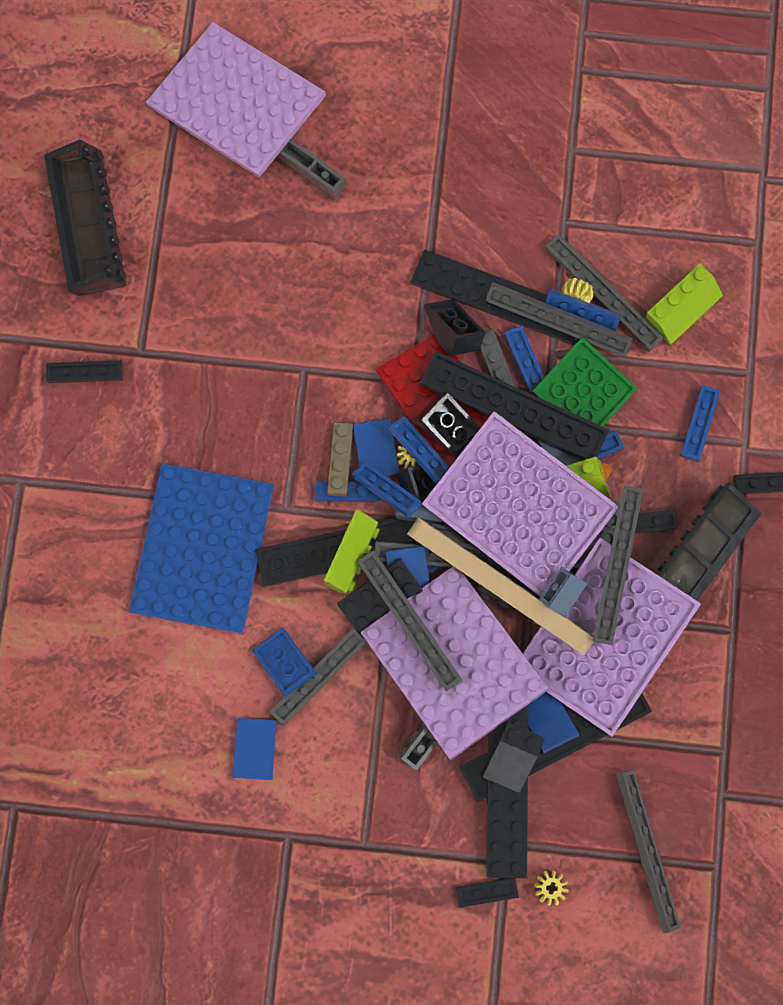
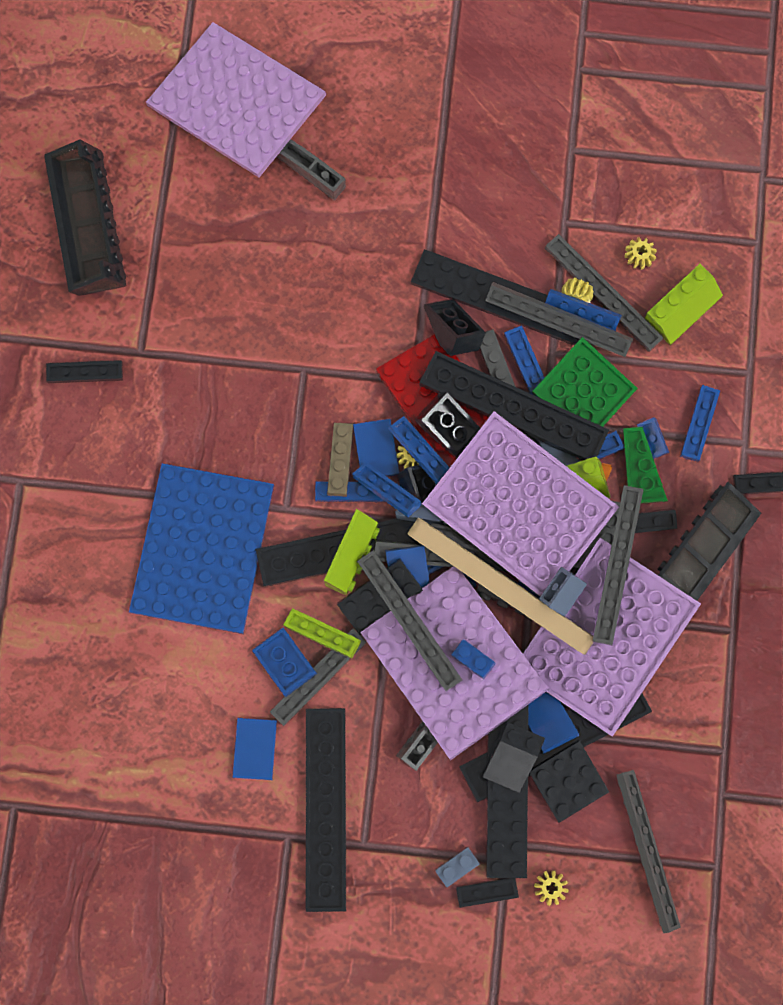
none -> lime plate [283,608,361,659]
none -> black plate [306,708,346,912]
none -> sand blue brick [435,847,480,888]
none -> blue plate [451,639,496,679]
none -> black plate [529,740,609,823]
none -> green wing [623,427,668,504]
none -> light yellow gear [624,237,657,270]
none -> blue plate [637,417,669,459]

